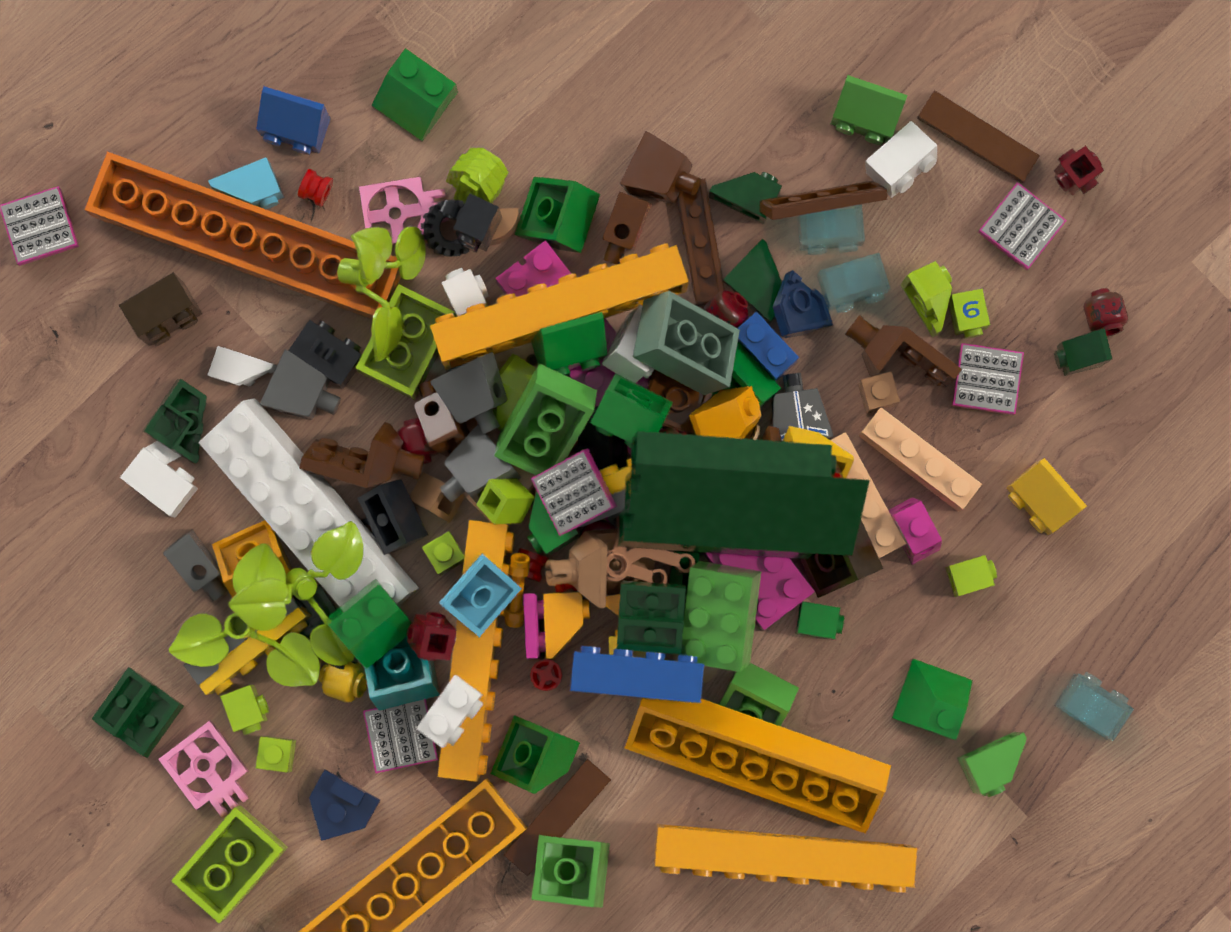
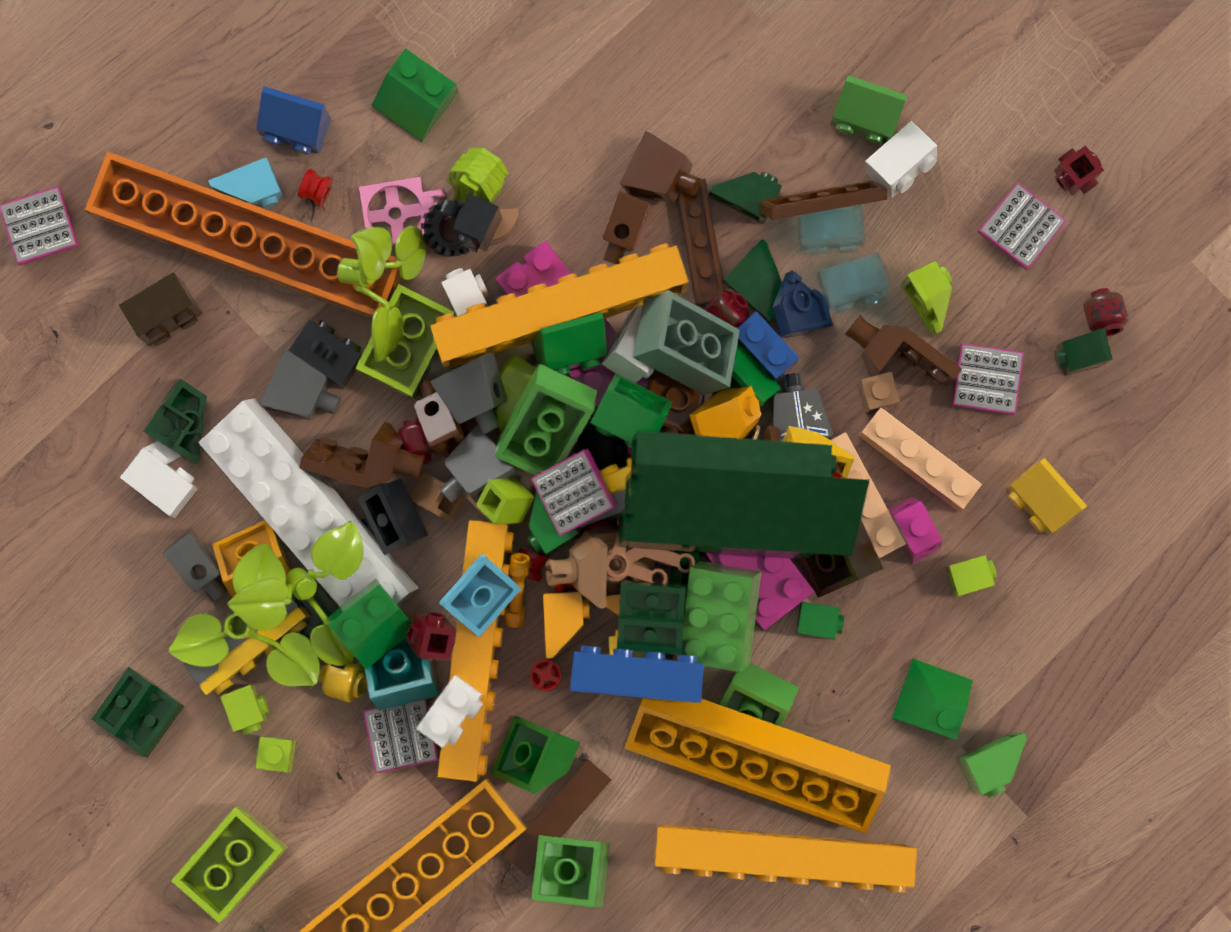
bright pink piece [159,720,249,818] -> none
white slope [208,346,277,387] -> none
dark blue plate [309,769,381,841] -> none
lime brick [422,531,465,576] -> none
green slope [514,176,600,253] -> none
dark pink tile [523,593,546,659] -> none
reddish brown tile [917,90,1040,183] -> none
lime brick [948,289,990,339] -> none
clear light blue brick [1054,672,1134,741] -> none

